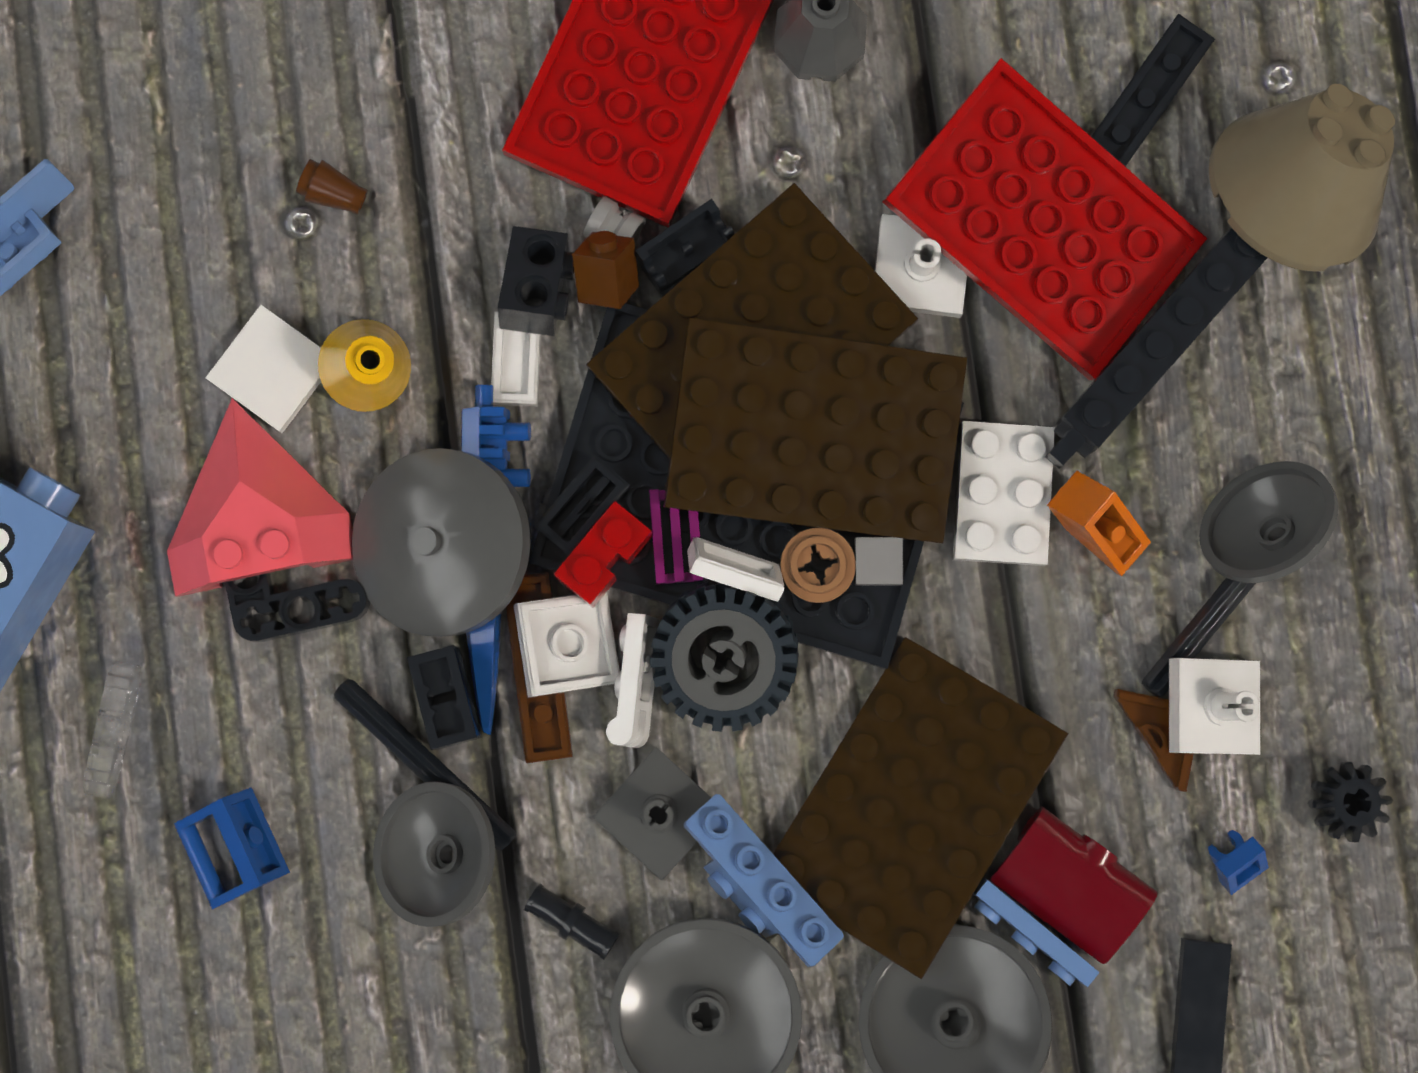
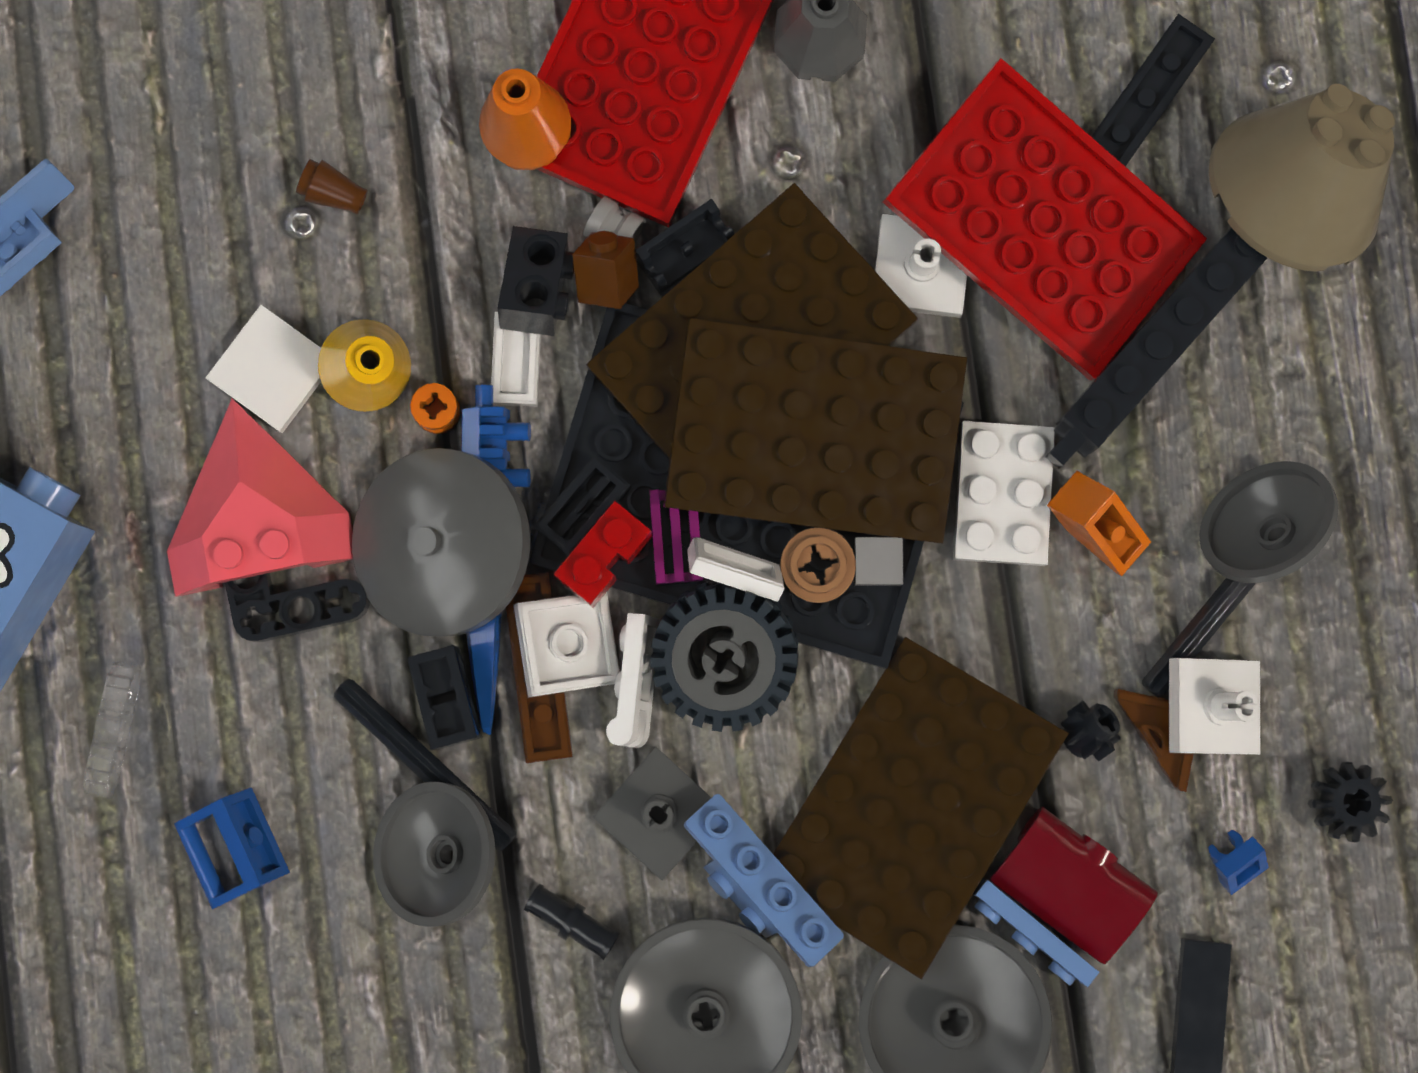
none -> orange wheel [410,383,461,434]
none -> orange cone [479,68,571,170]
none -> black gear [1061,701,1121,762]

